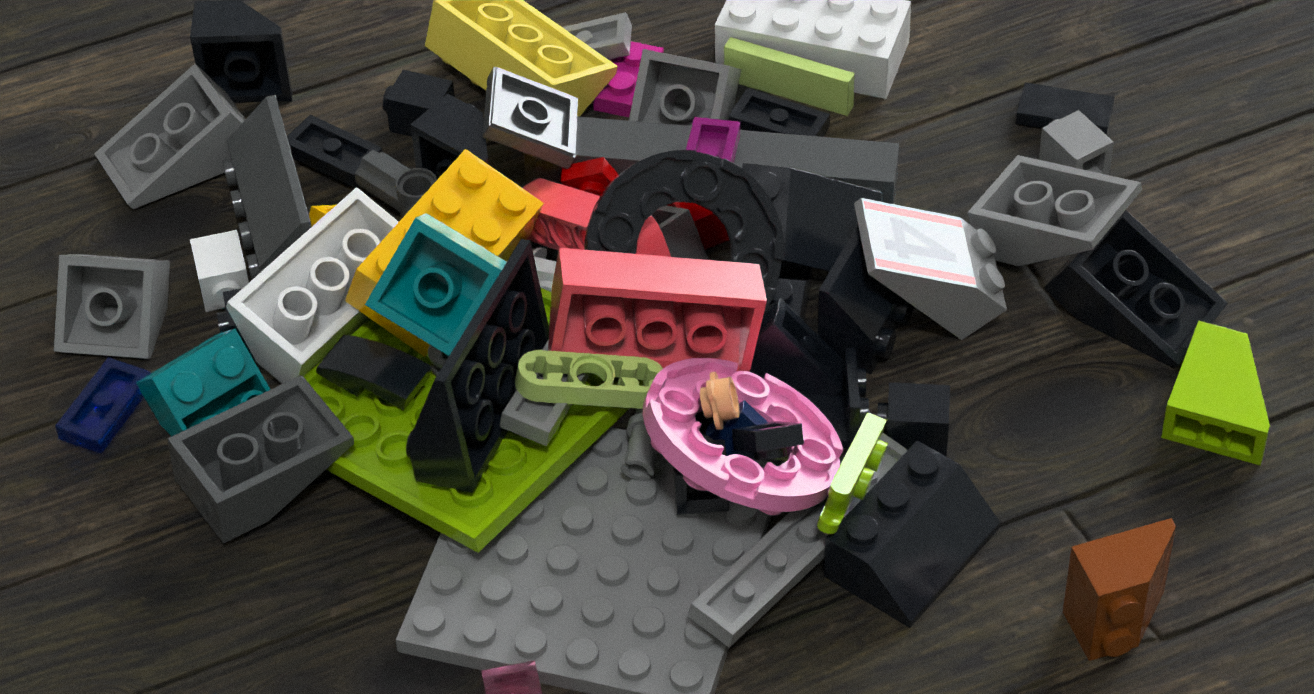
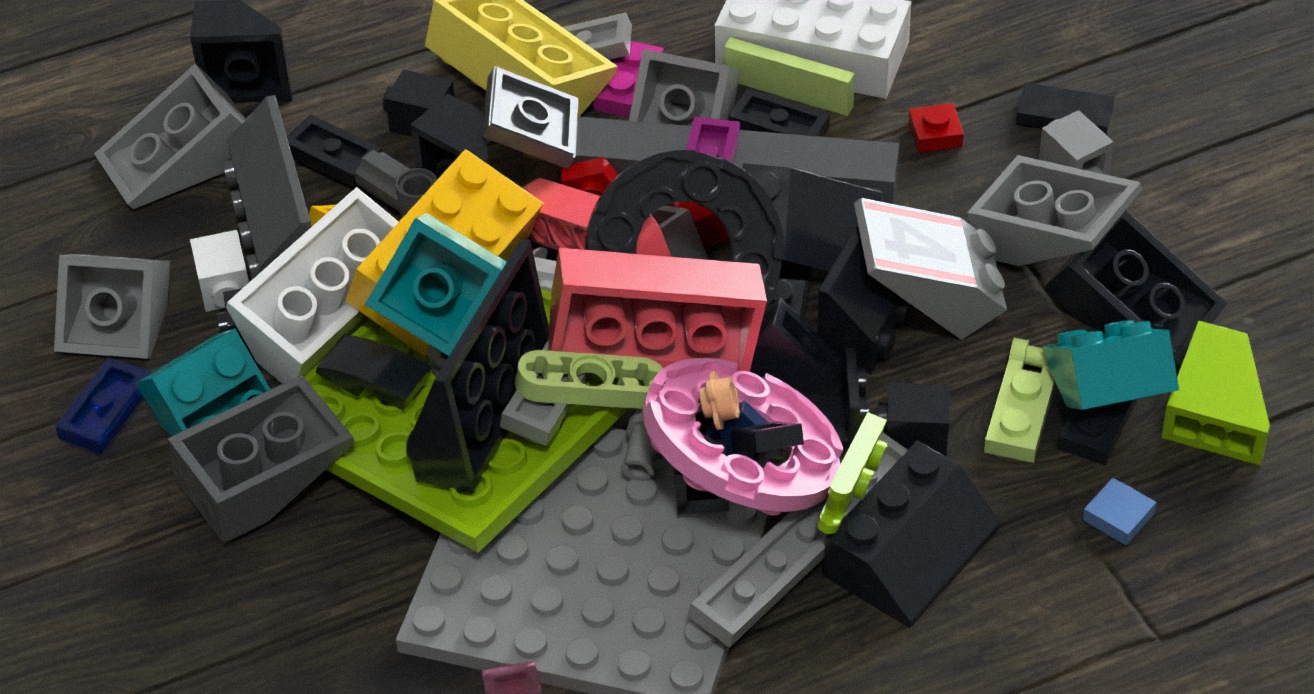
dark orange slope [1063,518,1176,661] -> none
none -> red plate [908,103,964,153]
none -> yellowish green plate [984,337,1056,463]
none -> teal slope [1042,320,1179,410]
none -> black plate [1058,399,1137,465]
none -> medium blue tile [1083,478,1157,545]

